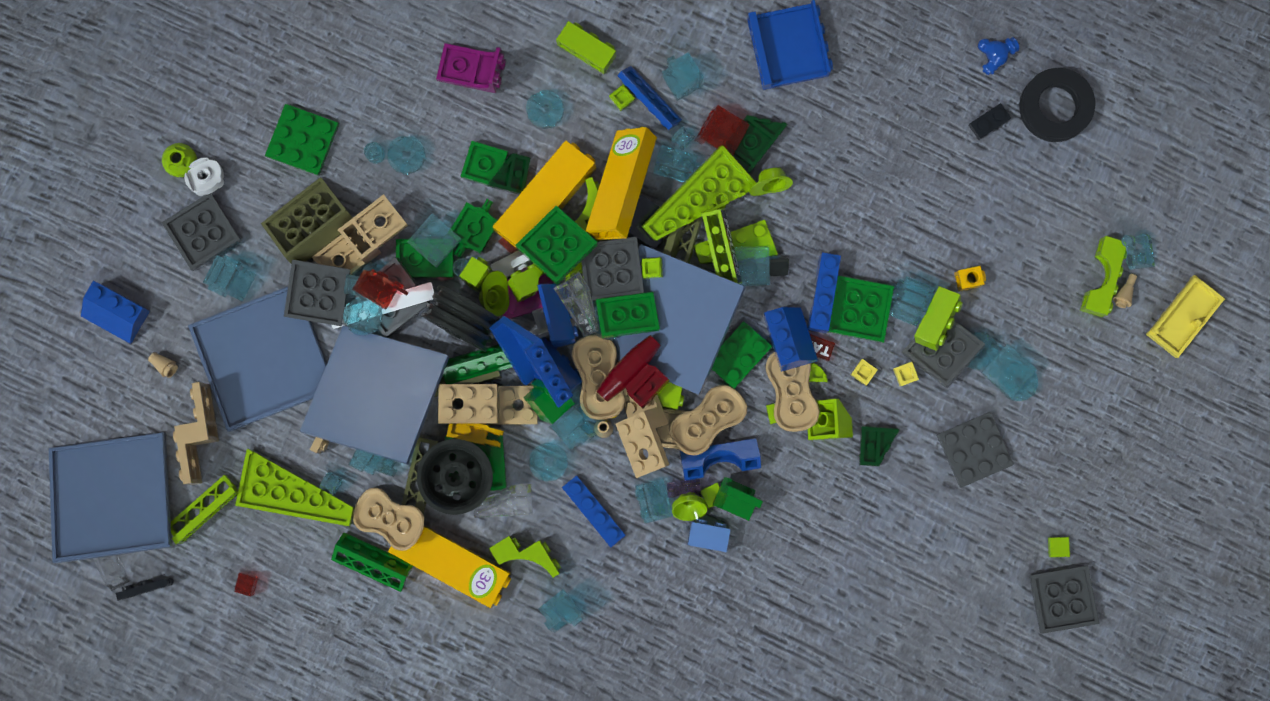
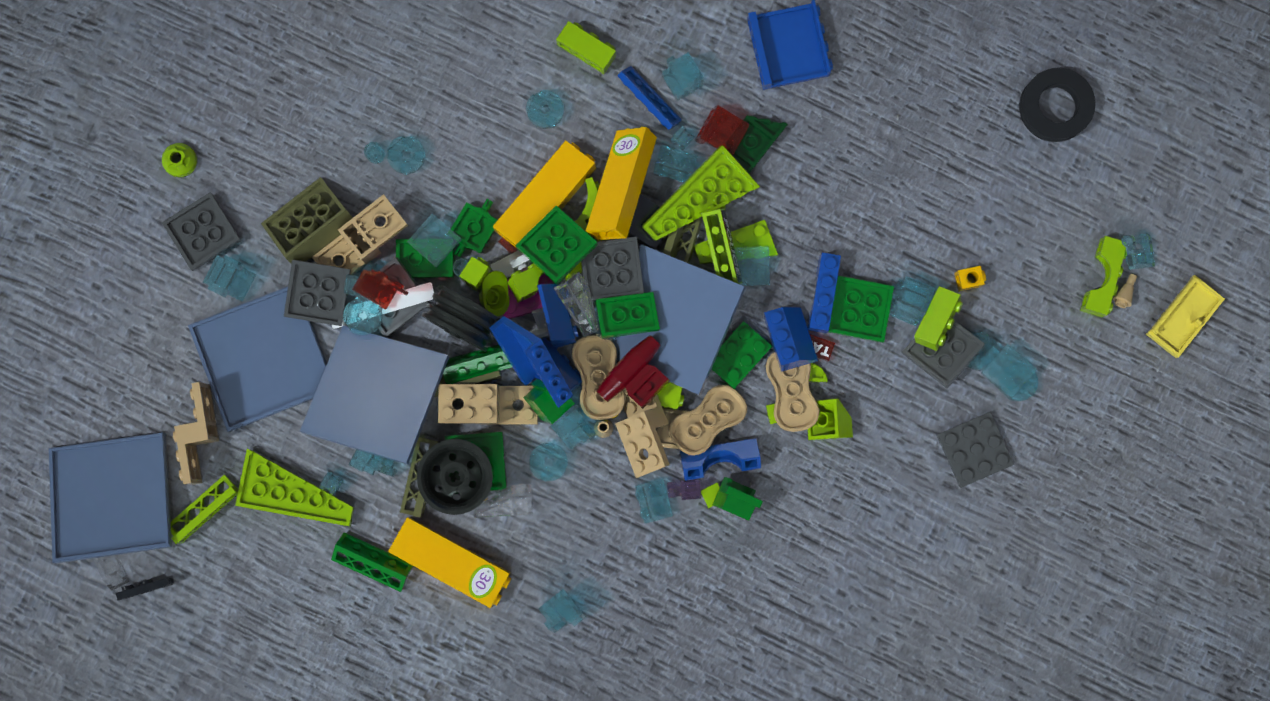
blue slope [81,281,150,344] -> none
tan cone [148,352,178,378] -> none
white plate [184,158,224,196] -> none
clear red slope [234,573,258,597] -> none
green plate [265,104,339,176] -> none
tan plate [310,437,329,454] -> none
tan plate [353,488,424,551] -> none
magenta bracket [436,43,506,94] -> none
yellow hinge [446,424,504,447] -> none
green plate [460,141,508,186] -> none
dark green wing [487,153,531,195] -> none
lime arch [489,535,561,578] -> none
blue plate [562,475,625,548] -> none
lime tile [609,84,635,111] -> none
lime tile [642,257,663,279] -> none
lime piece [672,492,707,521] -> none
medium blue brick [687,519,731,552] -> none
lime piece [749,167,793,196] -> none
pearl dark grey slope [768,258,789,276] -> none
light yellow plate [850,359,878,386] -> none
dark green wing [859,426,899,466] -> none
light yellow plate [893,362,919,387] -> none
black plate [968,103,1011,140] -> none
blue animal [977,37,1019,75] -> none
dark grey plate [1029,565,1100,634] -> none
lime tile [1048,537,1070,557] -> none

